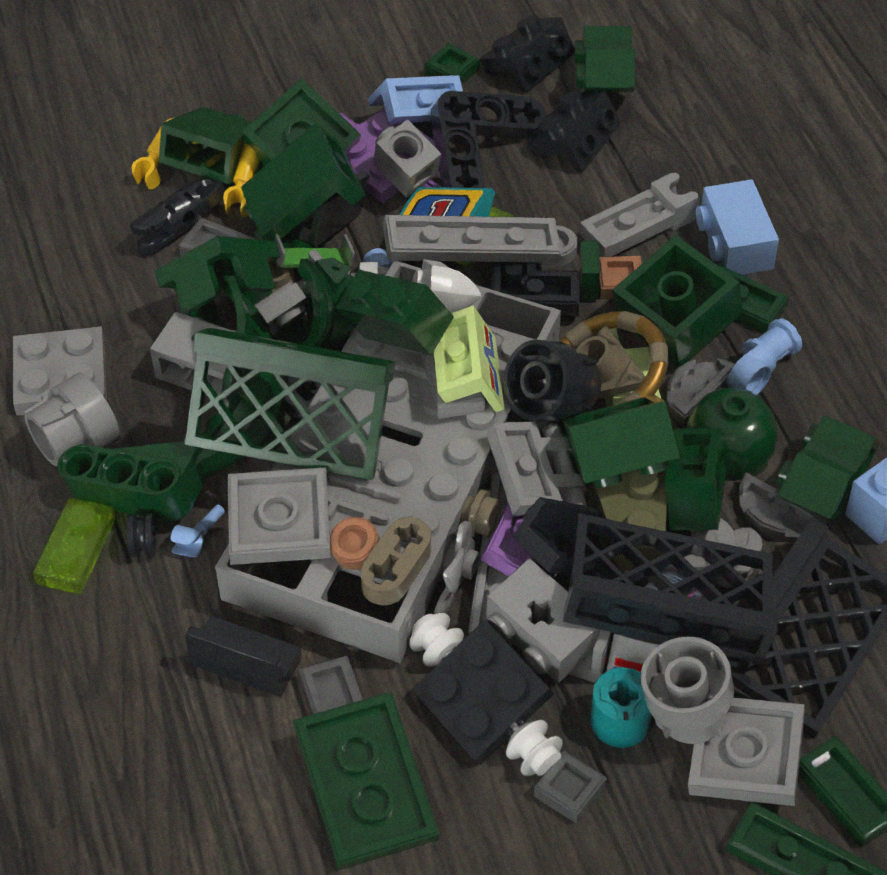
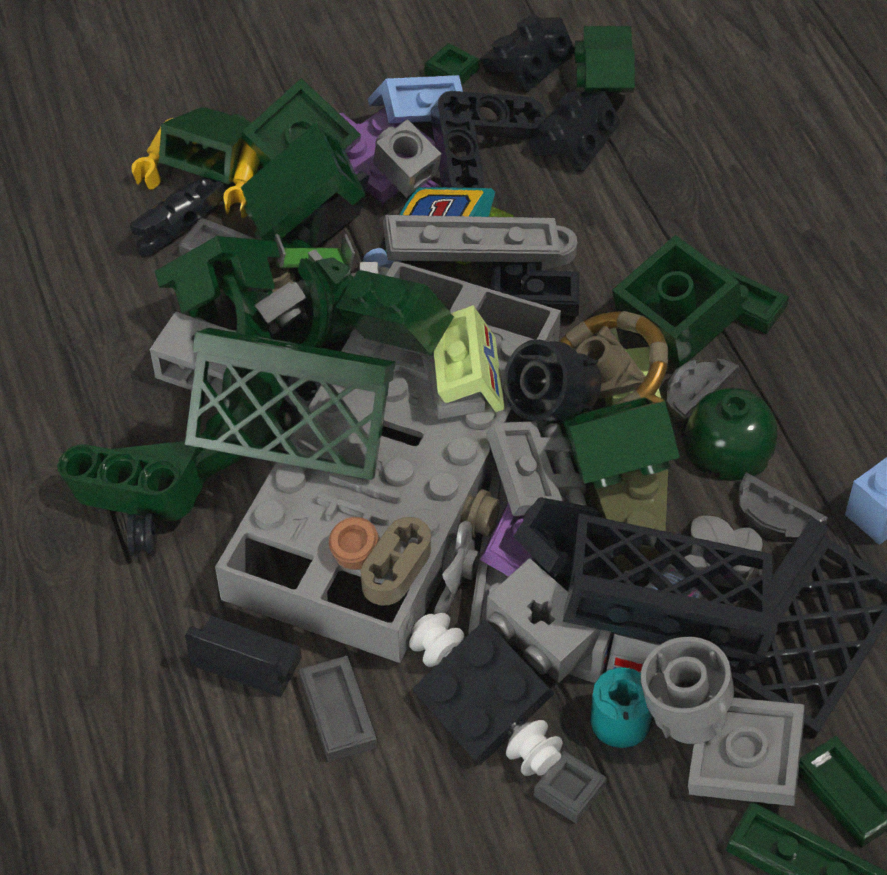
light grey plate [13,326,107,416] -> none
light grey piece [24,372,120,466] -> none
clear neon green plate [33,498,116,594] -> none
light blue hand [171,505,225,557] -> none
light grey tile [228,467,331,565] -> none
dark green tile [293,691,440,871] -> none
white plate [412,259,481,312] -> none
light grey plate [579,173,700,257] -> none
dark green tile [579,241,600,303] -> none
nougat tile [599,256,642,299] -> none
dark green brick [664,428,727,532] -> none
light blue brick [696,179,779,275] -> none
light blue connector [727,318,802,395] -> none
dark green brick [776,415,880,520] -> none

